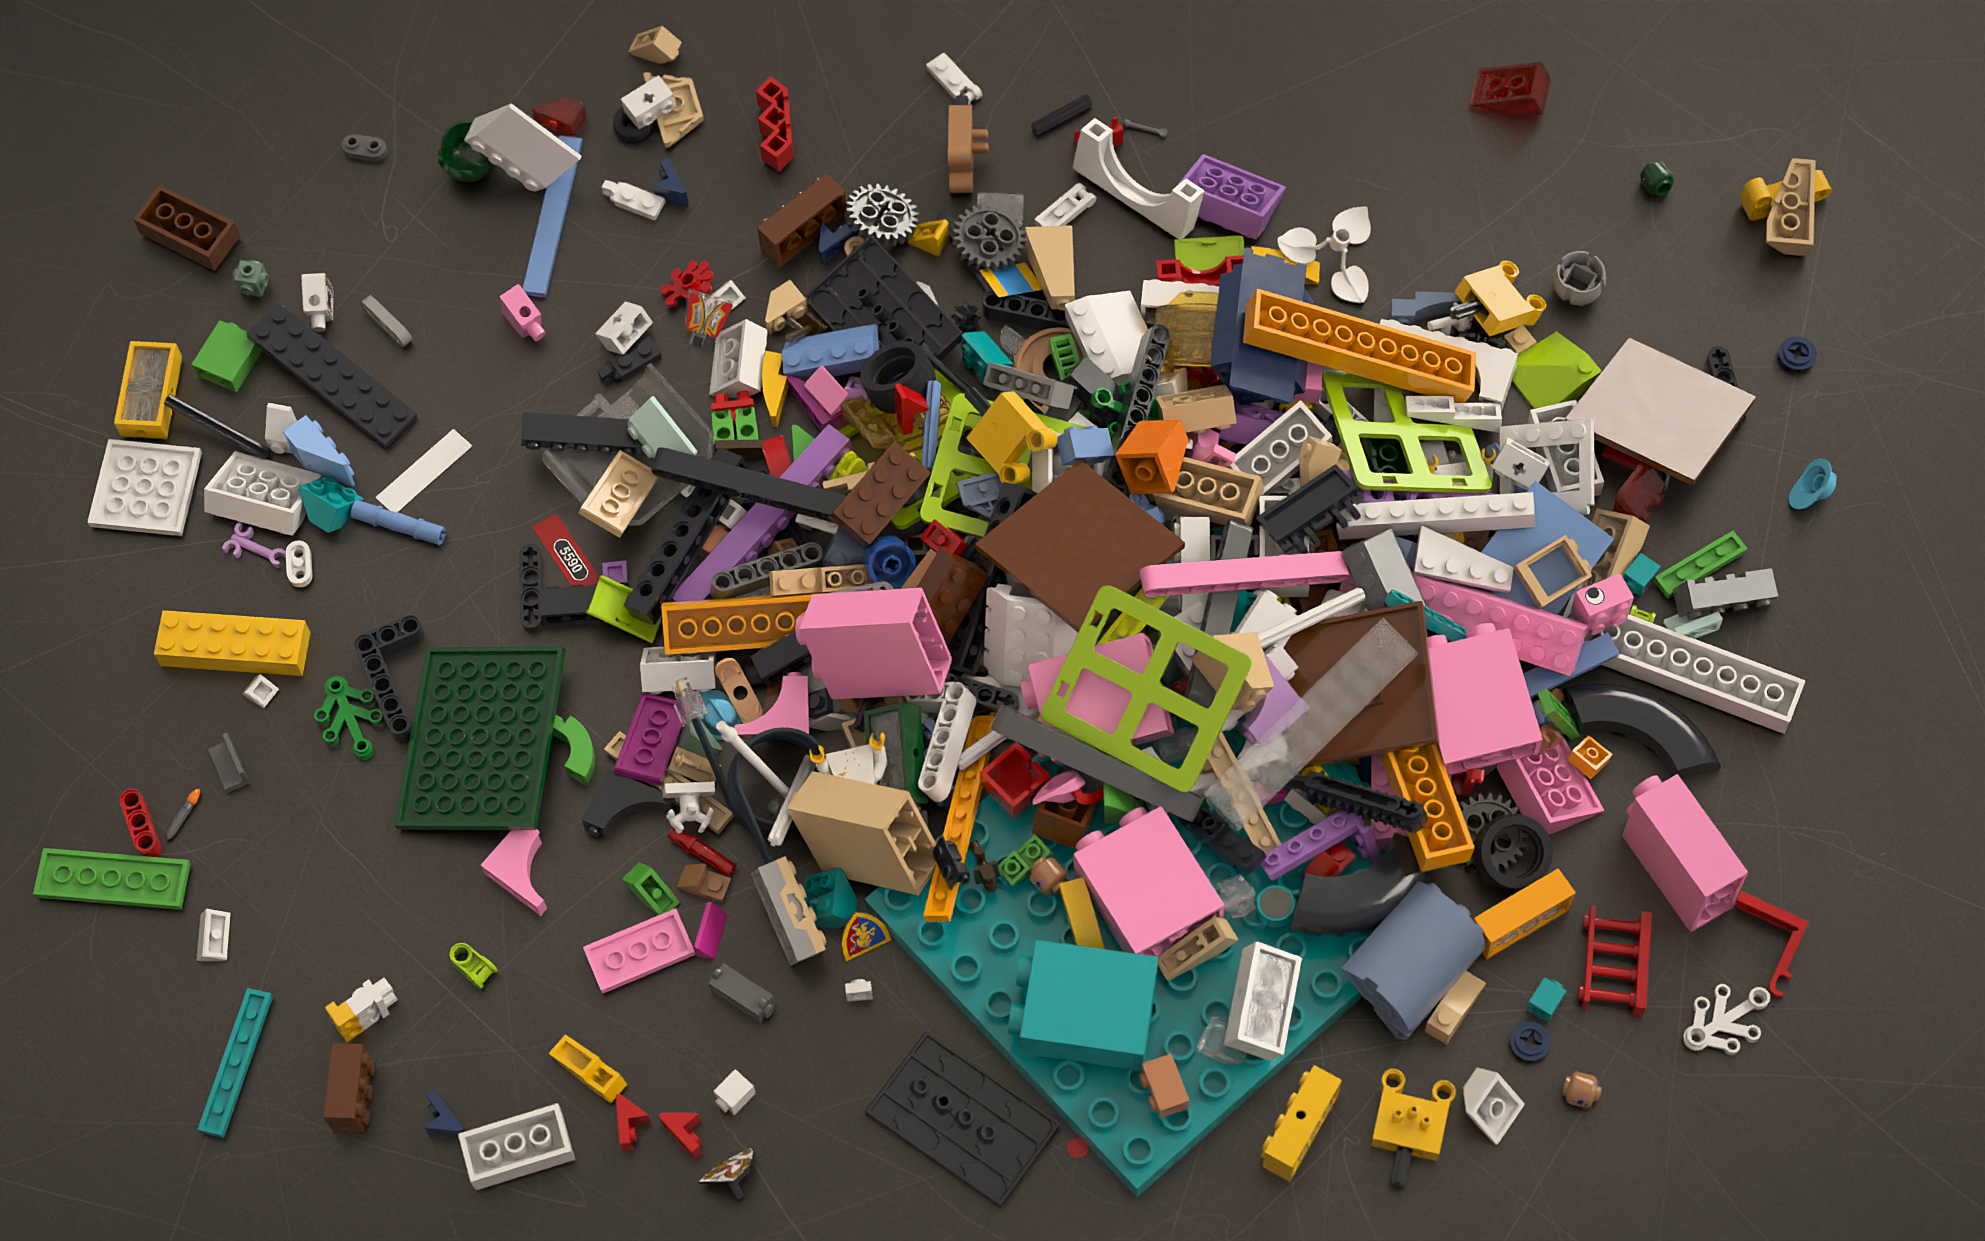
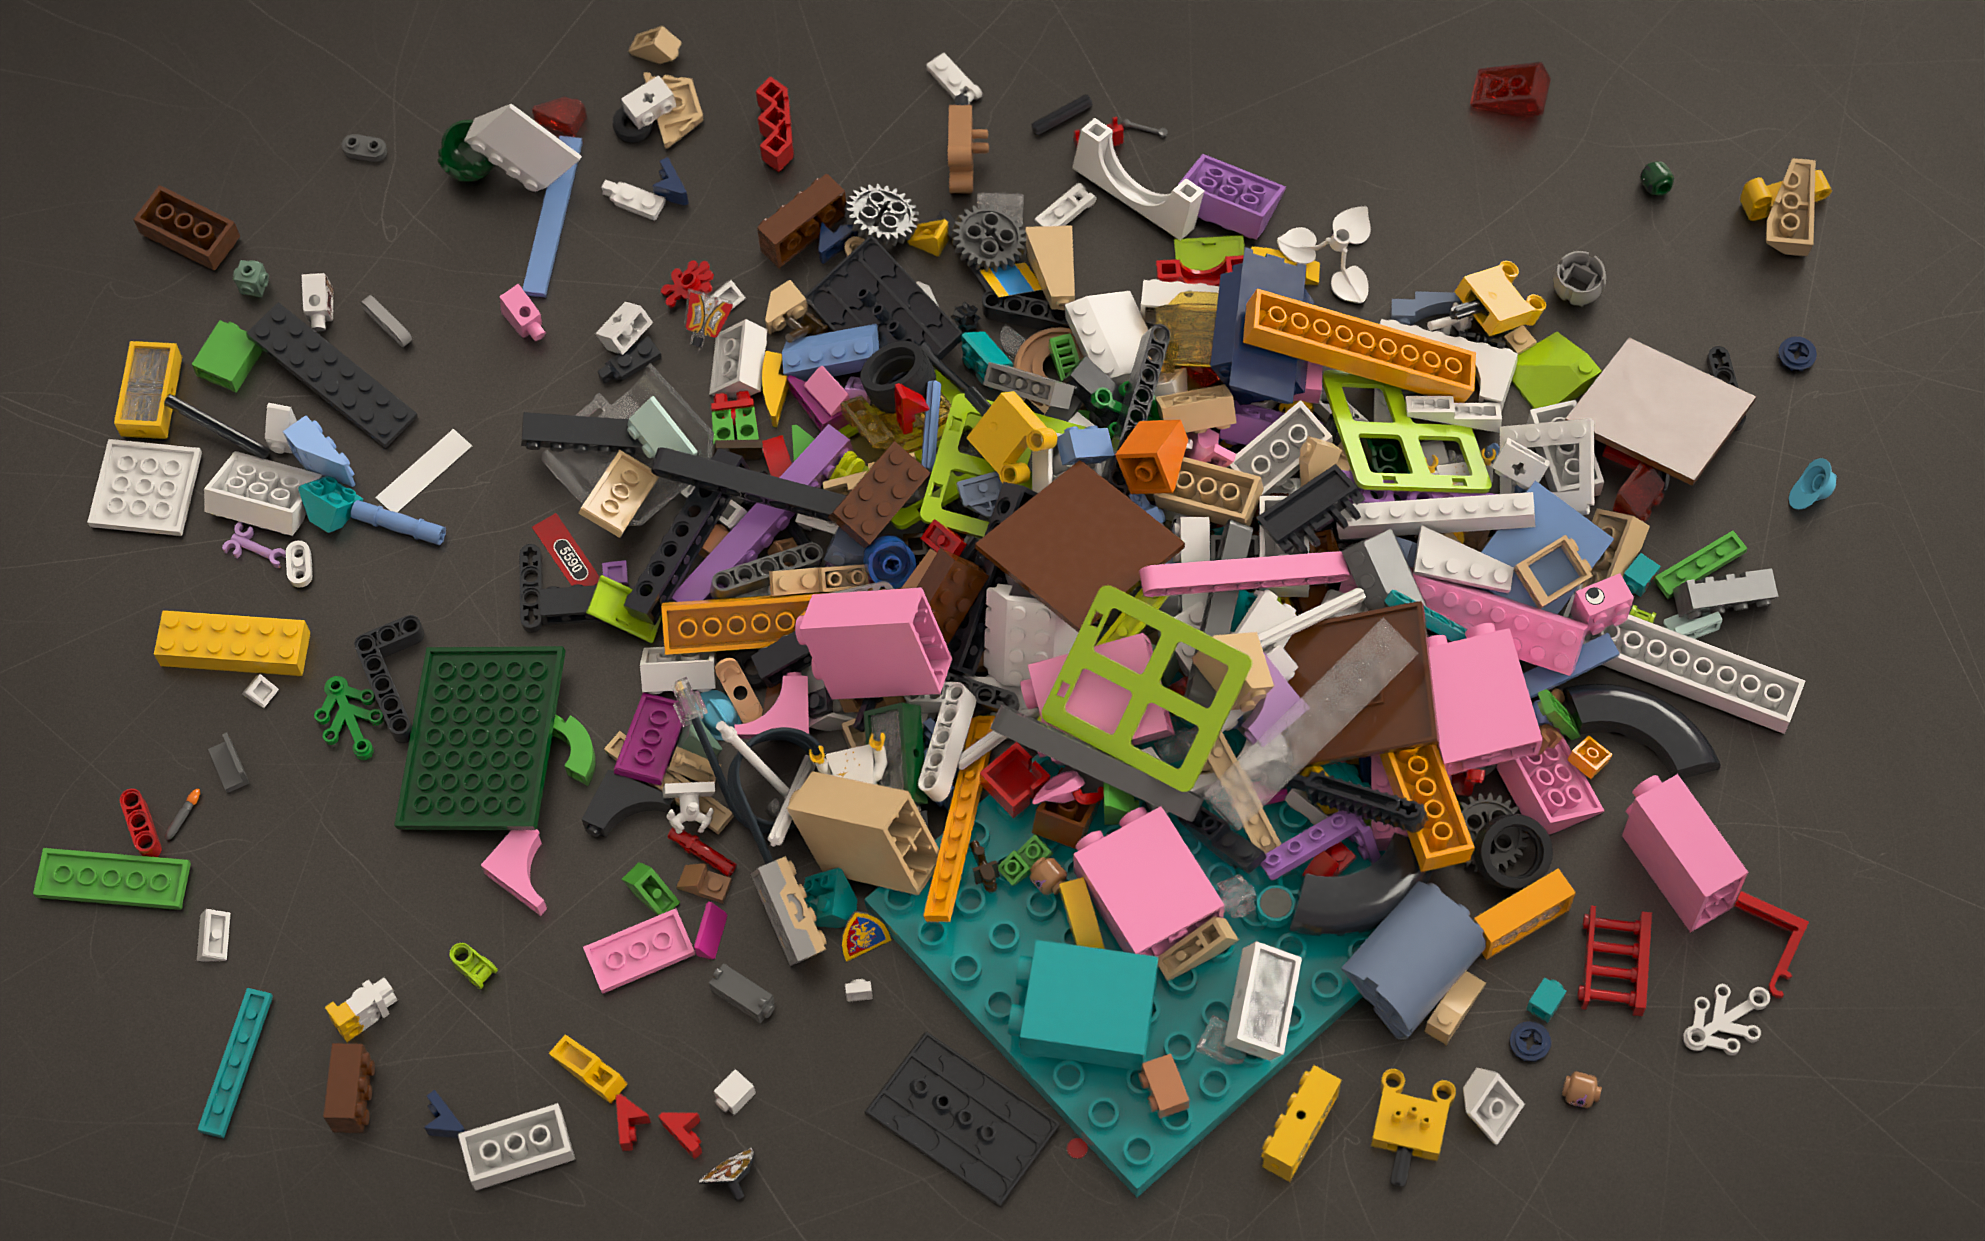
black hinge [932,835,971,890] -> none

